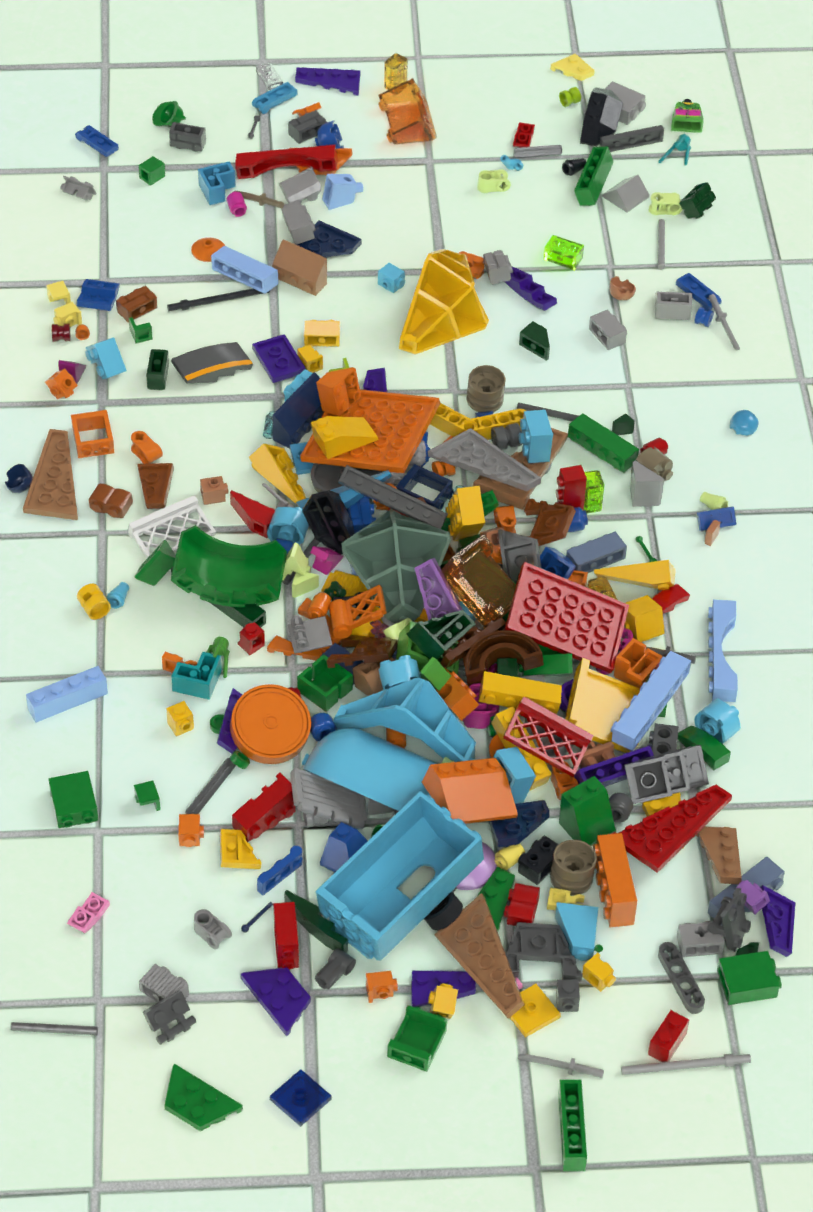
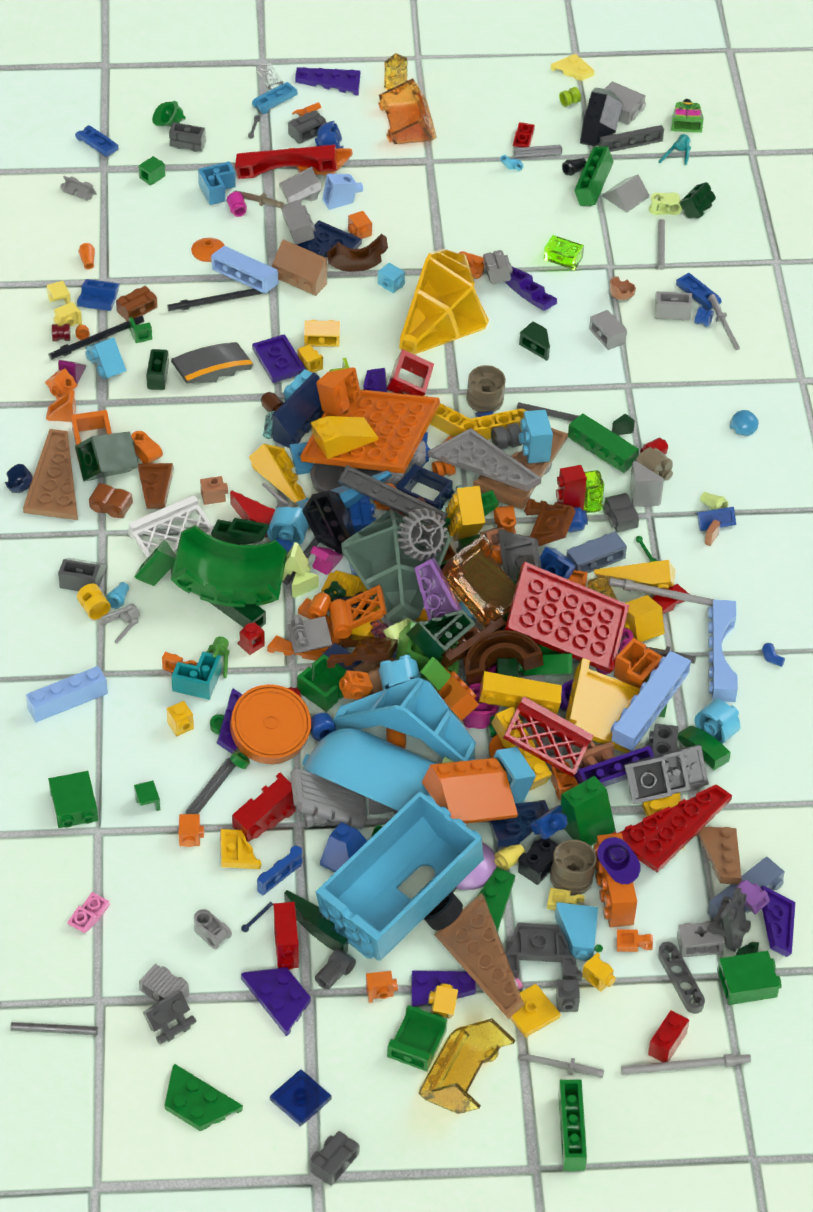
yellowish green piece [477,169,511,193] -> none
red brick [504,883,540,926] -> none
dark grey head [609,792,633,823] -> none
none -> orange slope [46,390,76,422]
none -> black bar [48,315,144,360]
none -> dark grey slope [58,558,107,591]
none -> slope [75,431,139,482]
none -> orange cone [78,243,95,269]
none -> light grey plant [100,604,140,644]
none -> dark green slope [211,518,270,545]
none -> reddish brown brick [261,392,284,416]
none -> dark grey brick [310,1131,359,1186]
none -> reddish brown arch [327,234,388,272]
none -> orange brick [339,670,373,700]
none -> orange brick [348,211,372,239]
none -> red window [387,349,434,396]
none -> light grey gear [397,508,448,561]
none -> clear yellow windscreen [419,1018,516,1114]
none -> blue hips [531,805,568,839]
none -> dark purple piece [597,837,641,884]
none -> dark grey brick [602,493,639,532]
none -> light grey bar [608,578,713,607]
none -> orange plate [617,929,653,952]
none -> blue arm [762,643,785,667]

